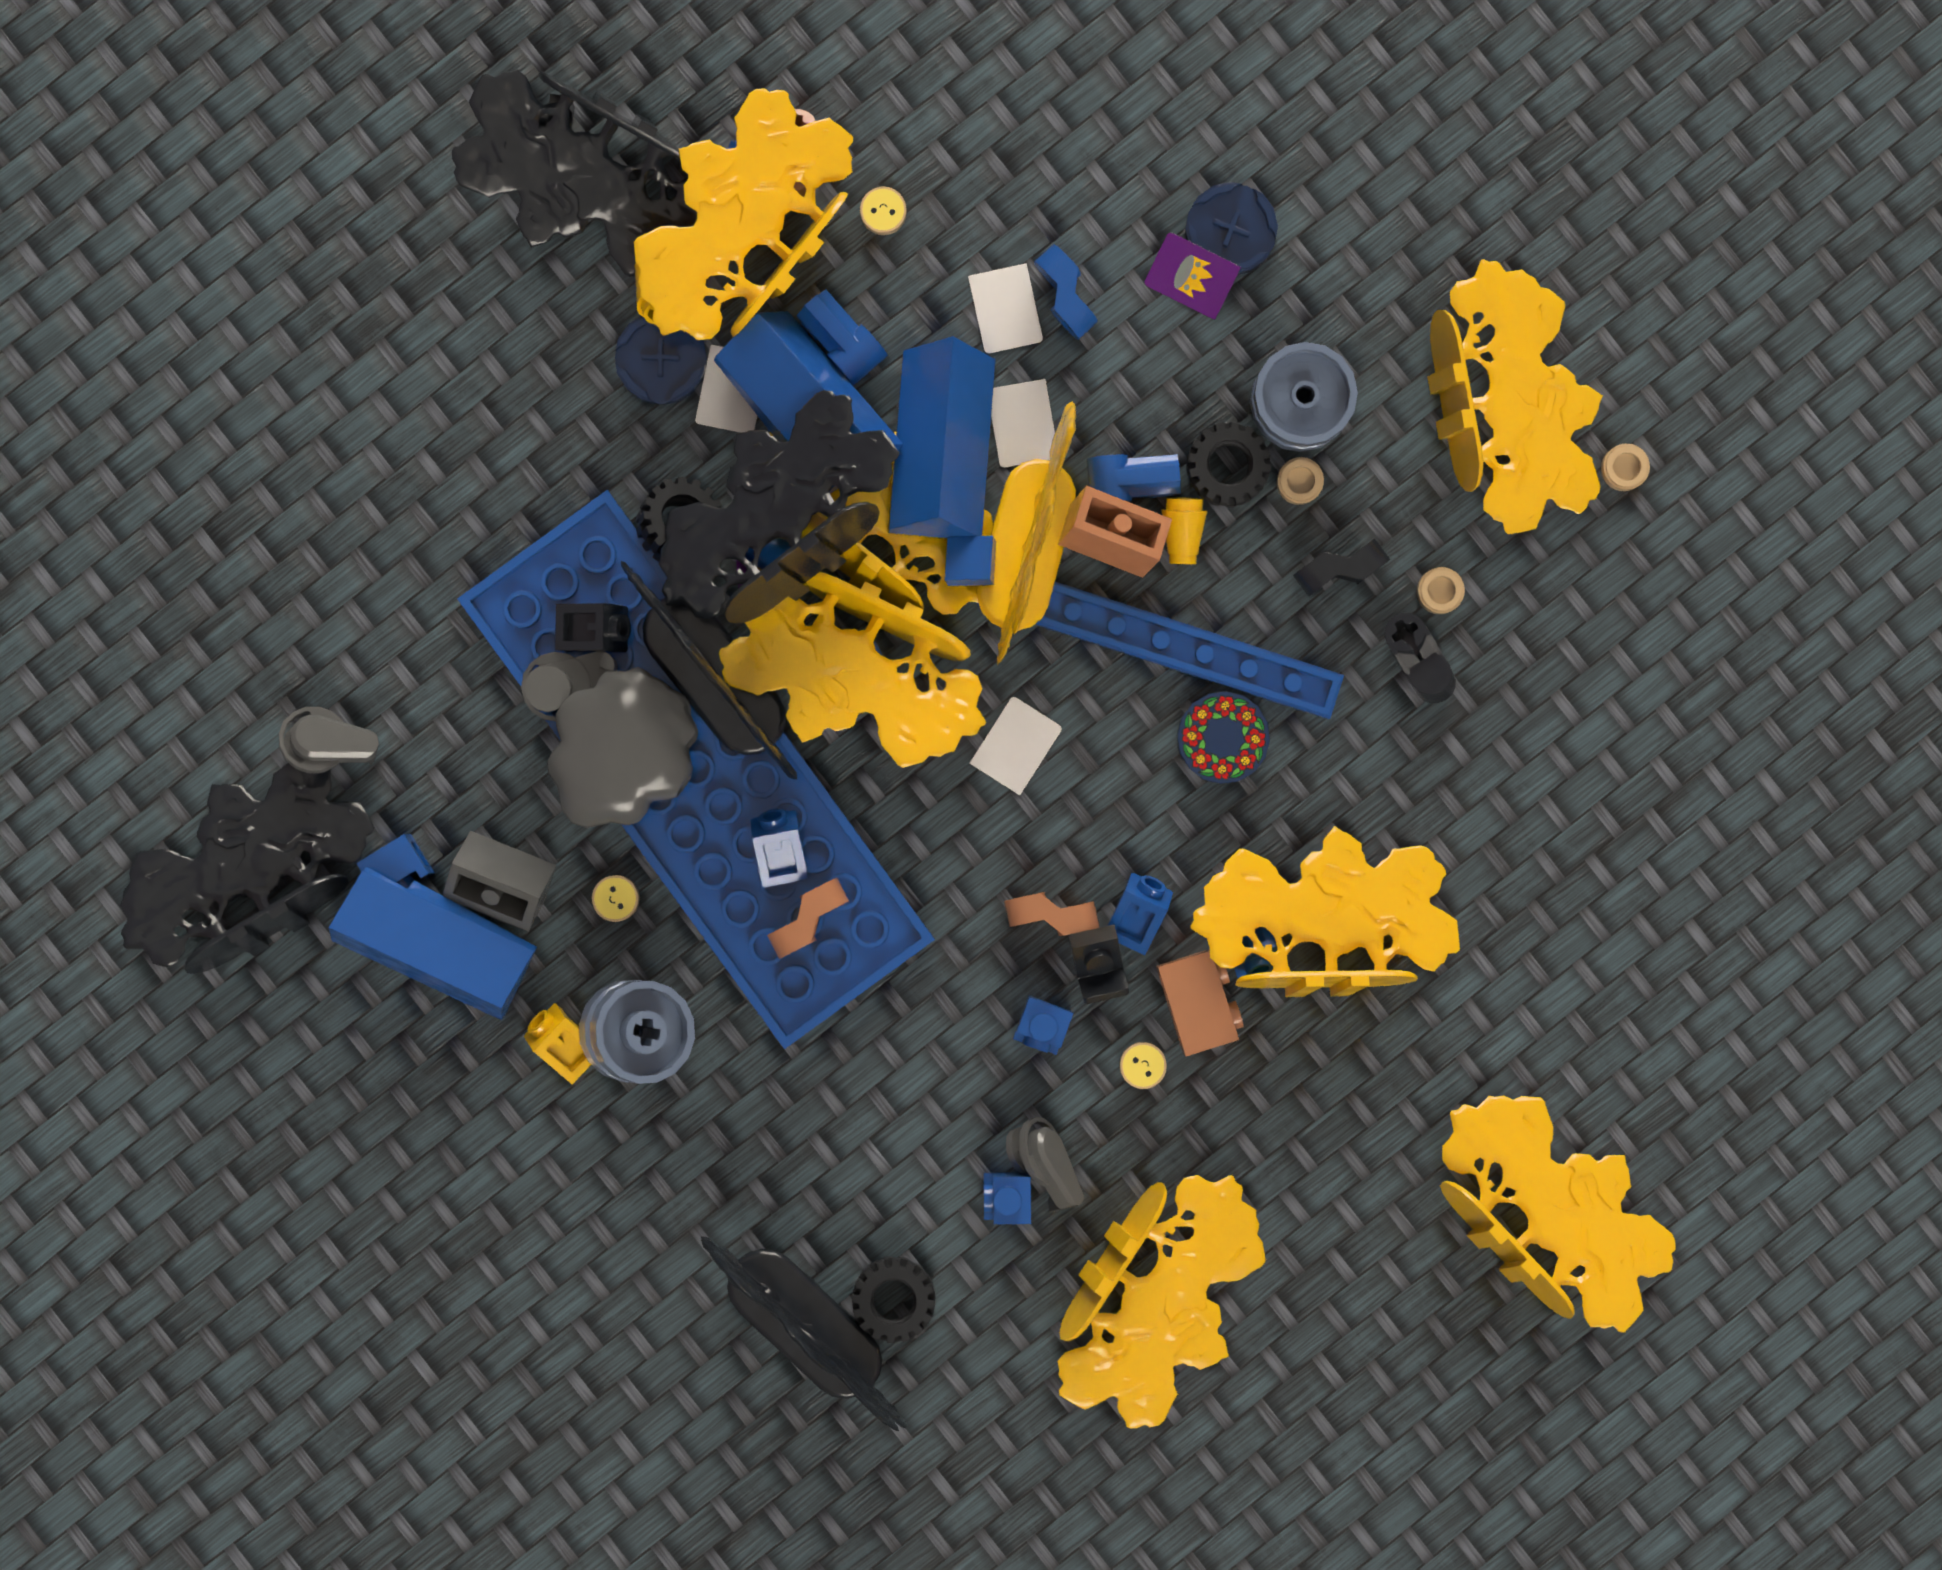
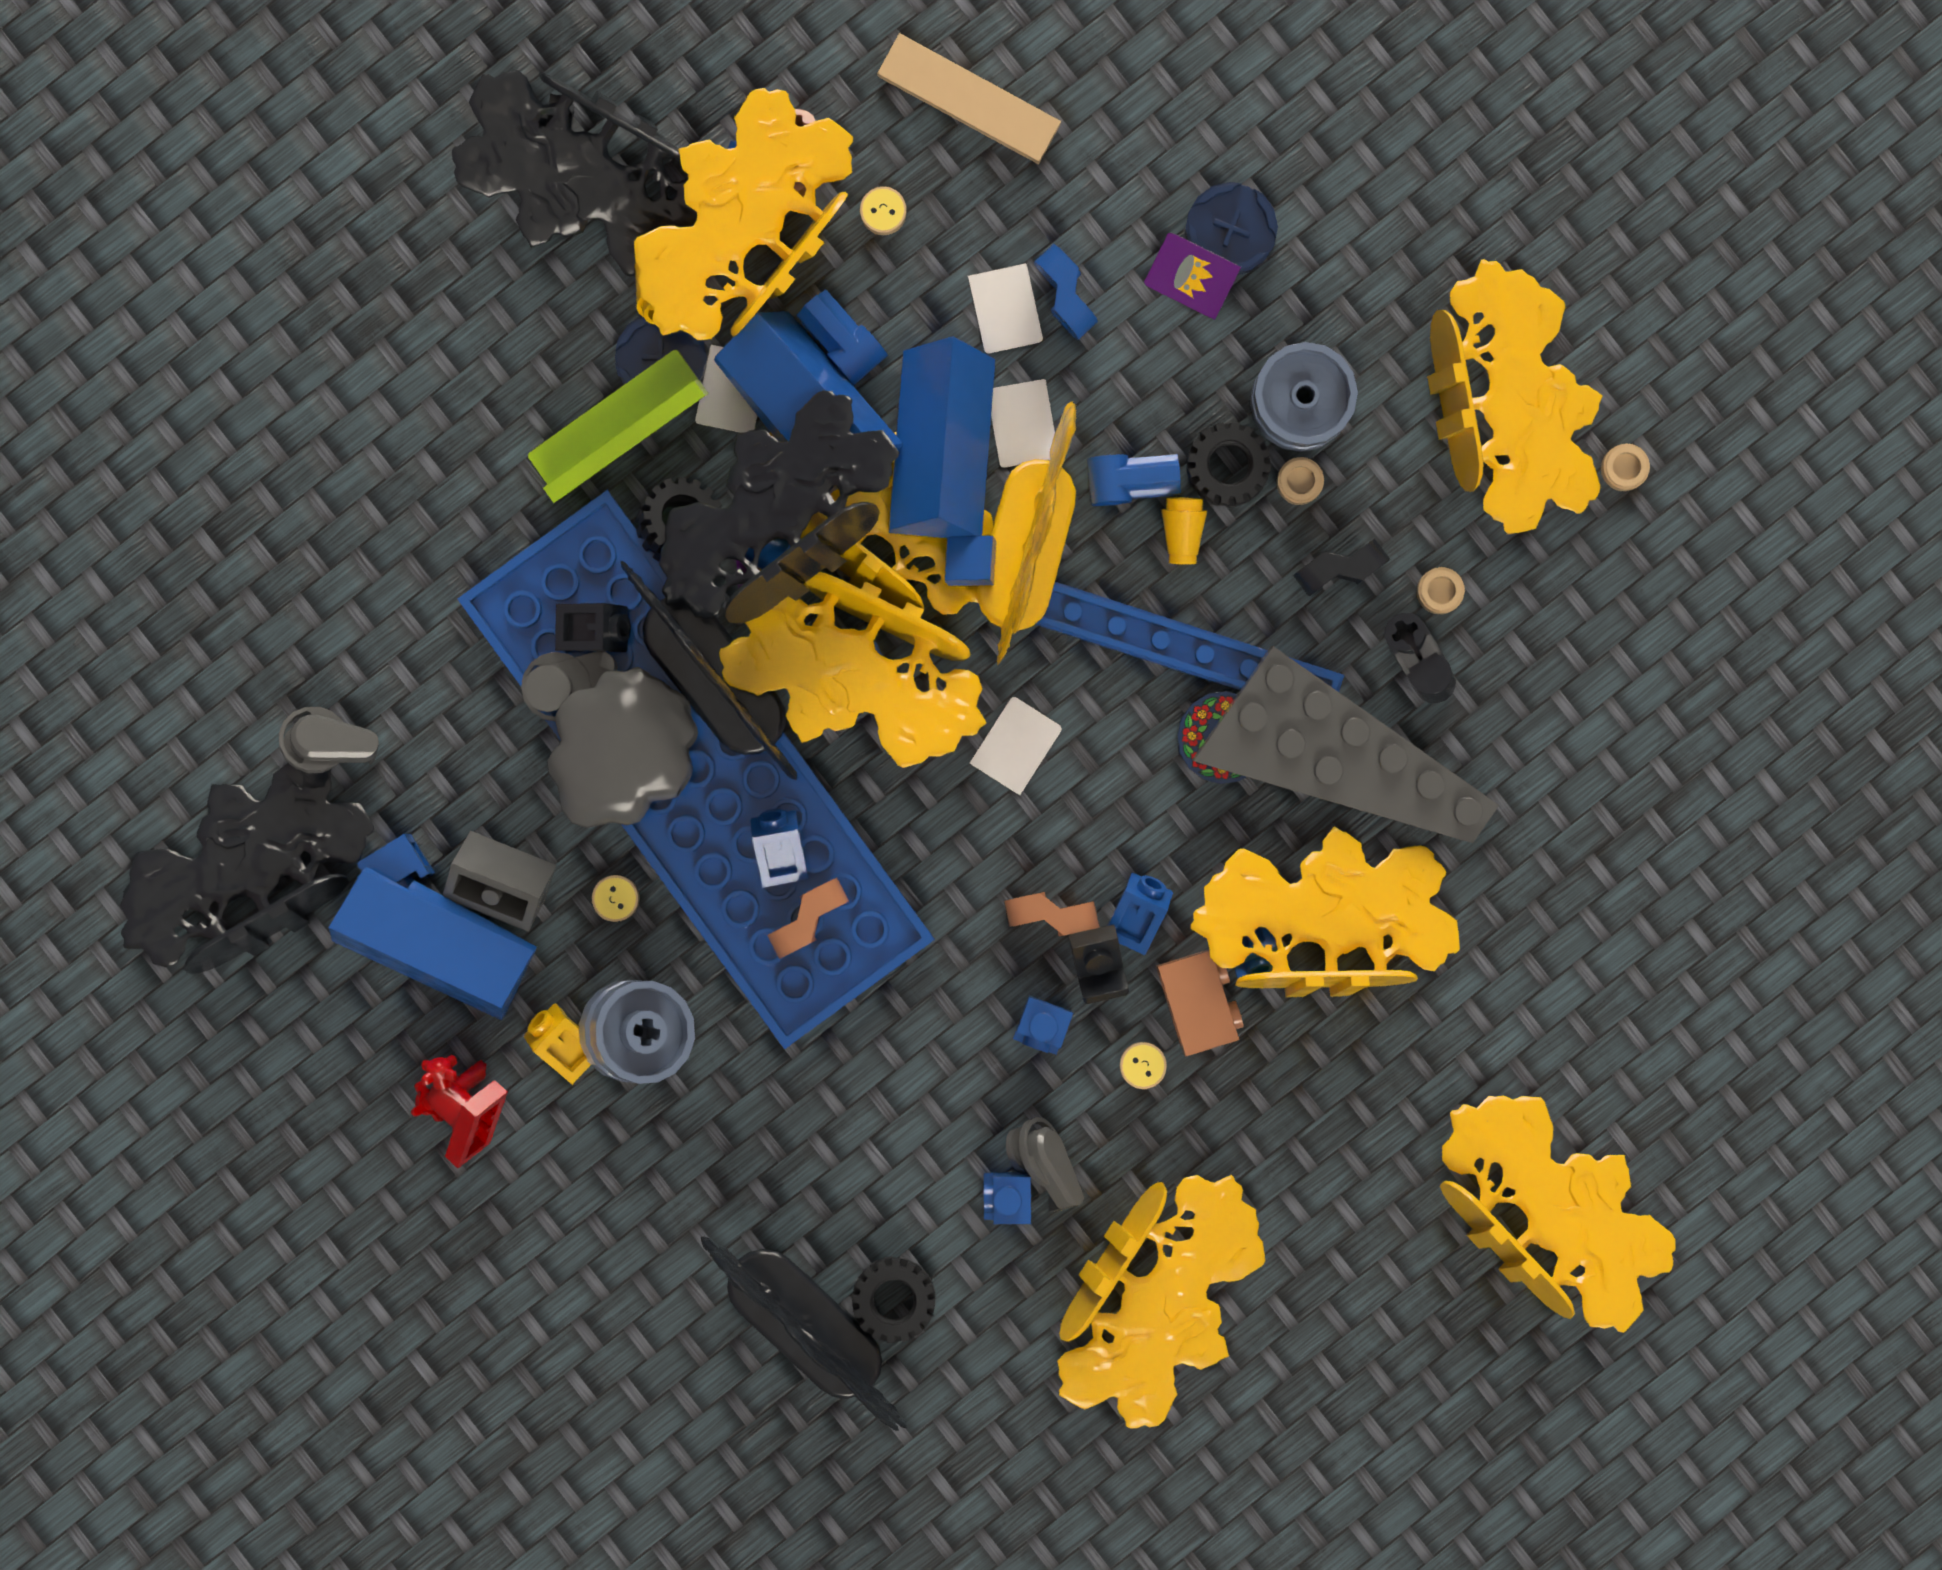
nougat brick [1058,485,1172,578] -> none
none -> red piece [411,1055,508,1168]
none -> lime panel [528,350,709,503]
none -> tan tile [877,33,1061,165]
none -> dark grey wing [1192,646,1499,843]

